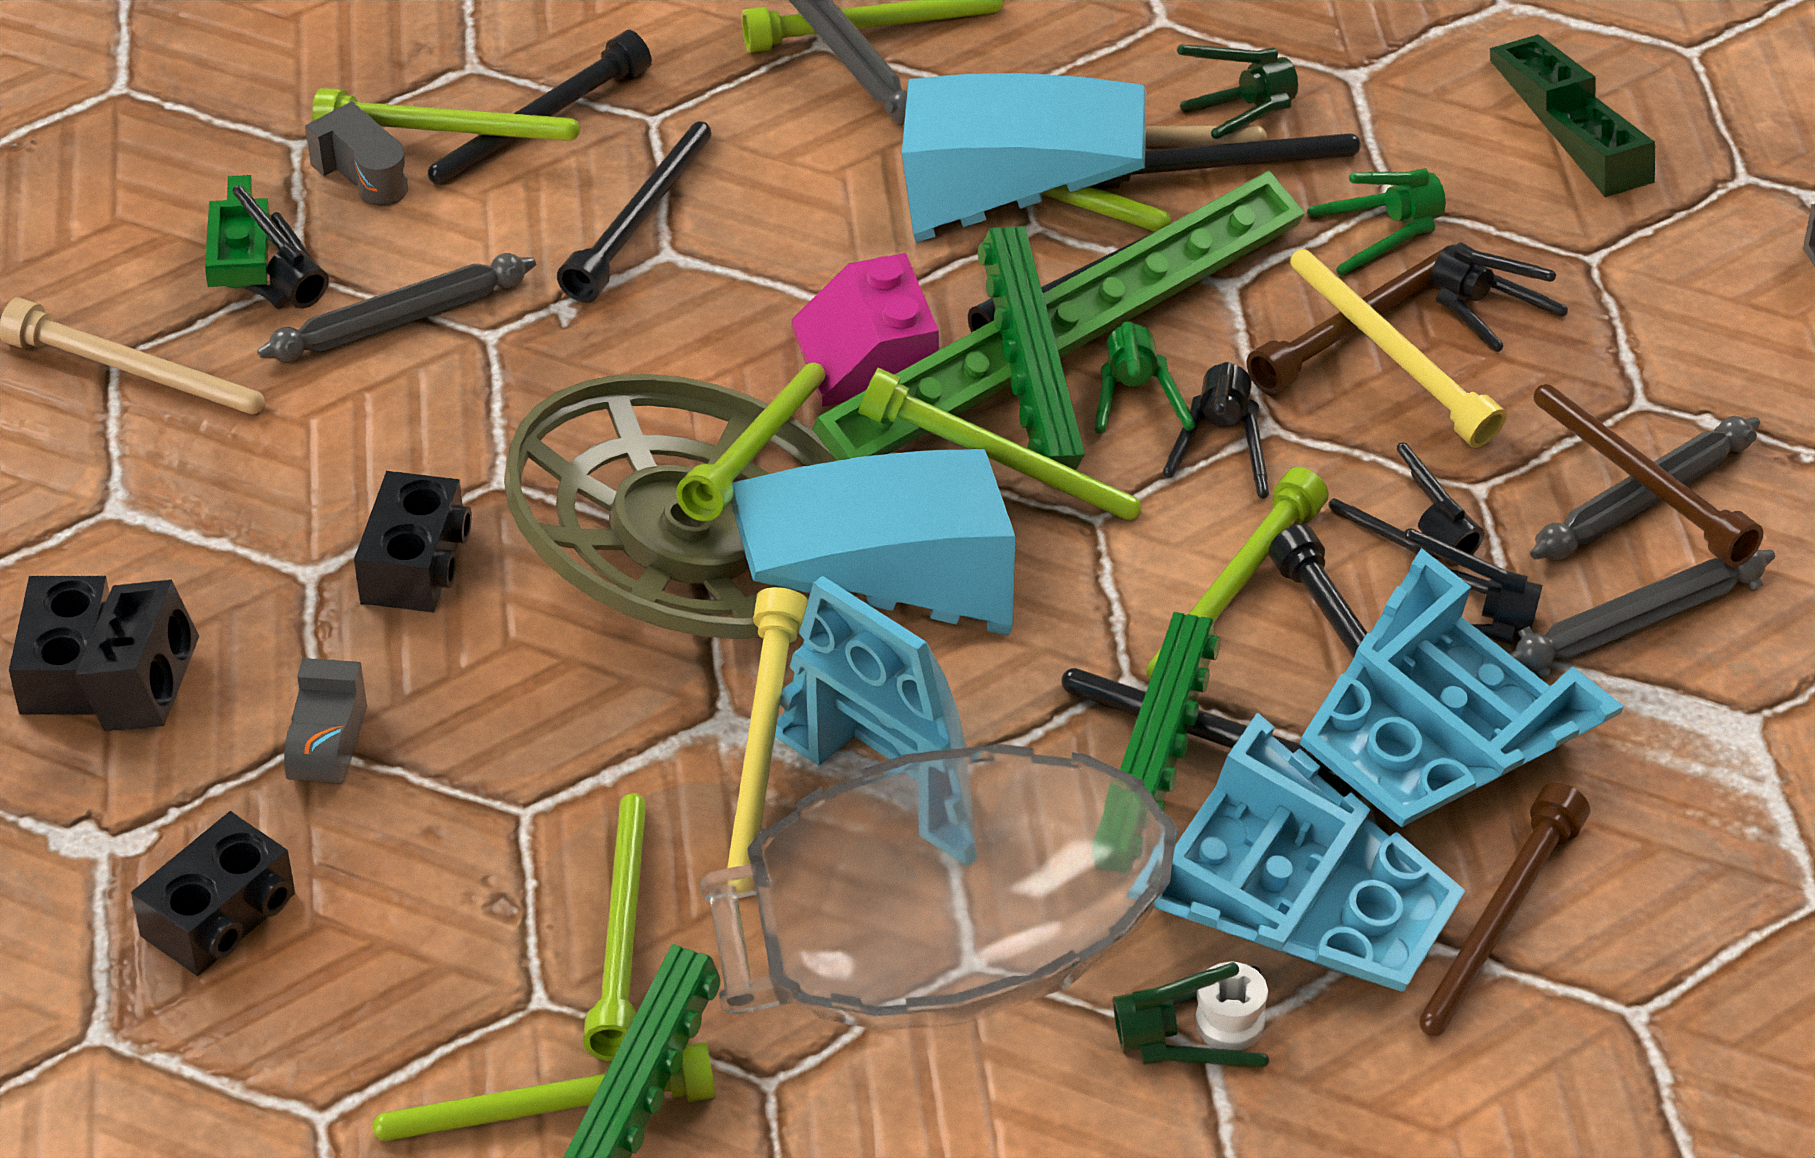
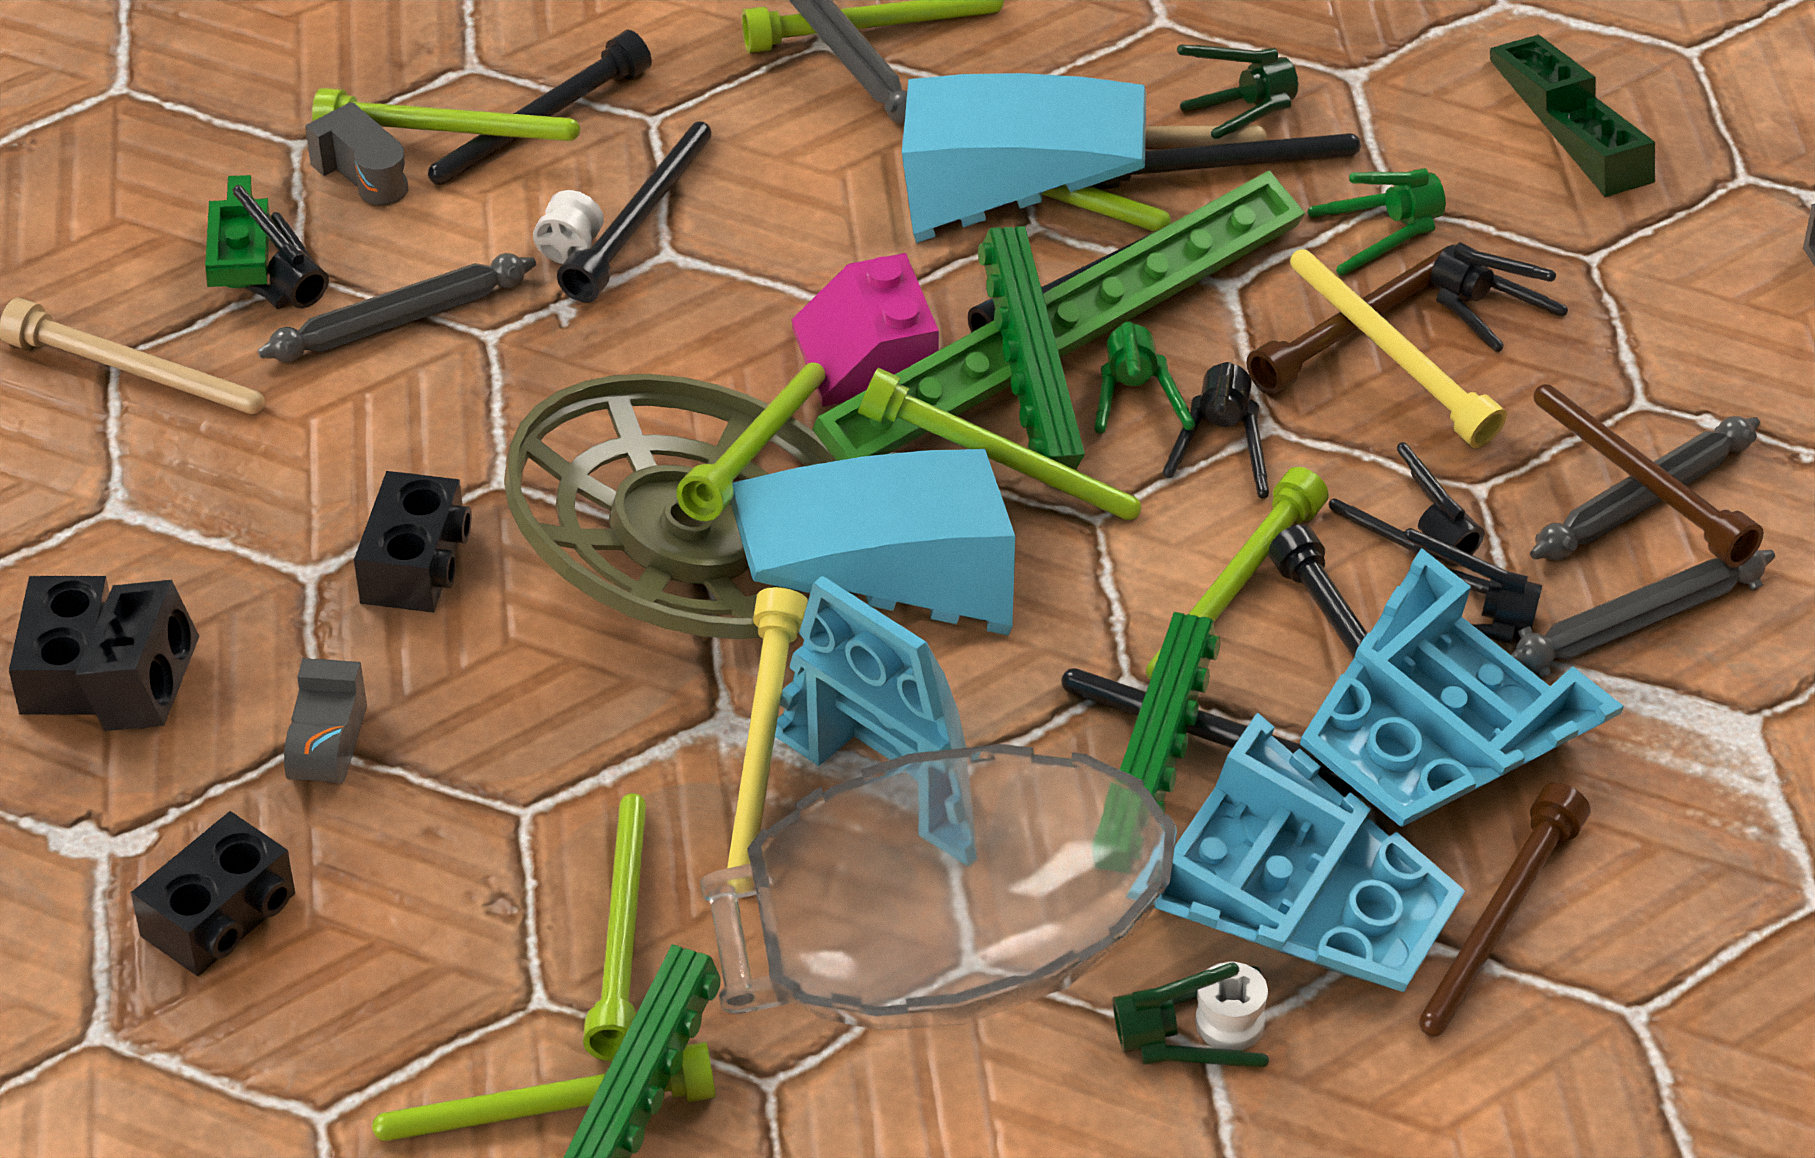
none -> white wheel [533,190,604,264]

